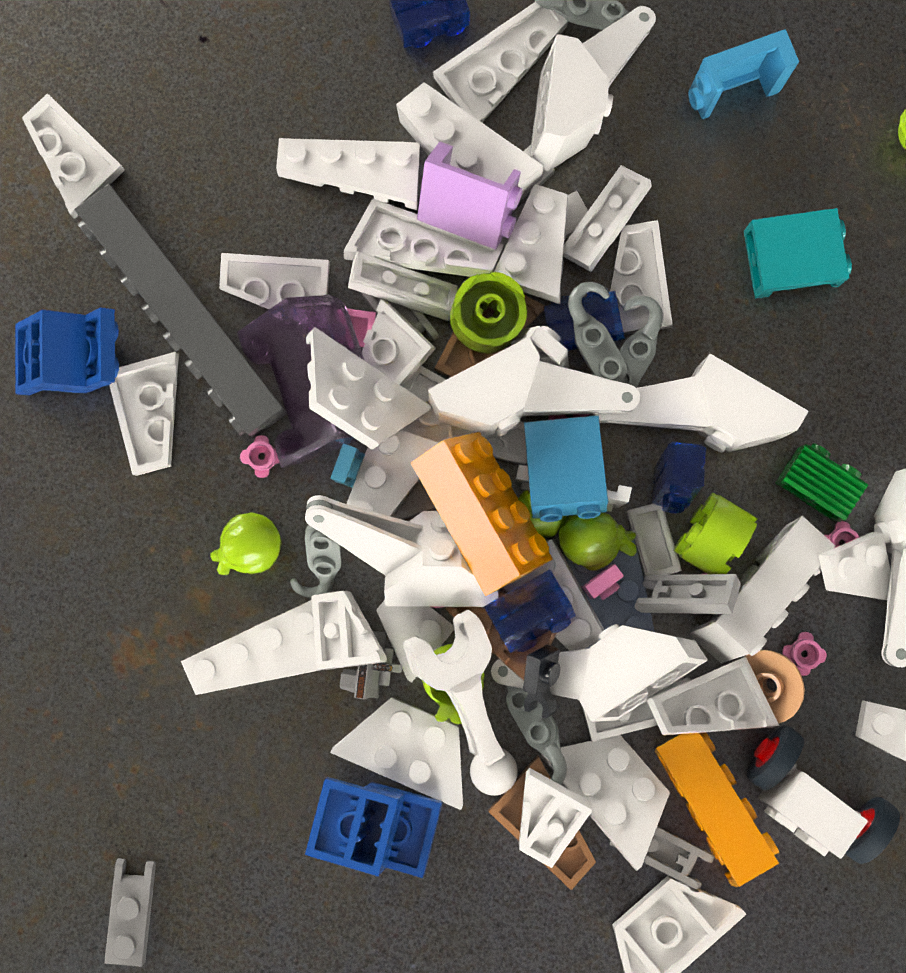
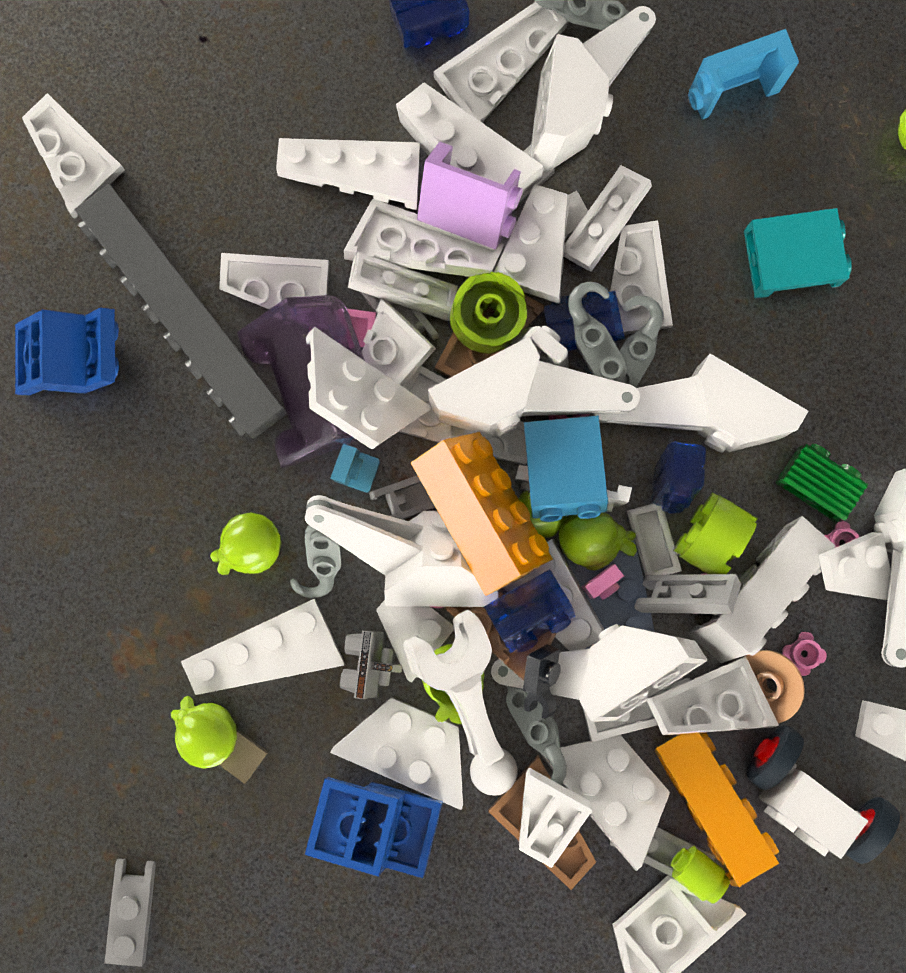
white wing [109,352,179,476] -> none
bright pink plate [240,435,284,478] -> none
white wing [311,591,387,670] -> none
white wing [347,430,439,517] -> none
none -> lime hat [171,696,237,768]
none -> dark tan tile [219,731,269,784]
none -> lime brick [671,846,730,904]

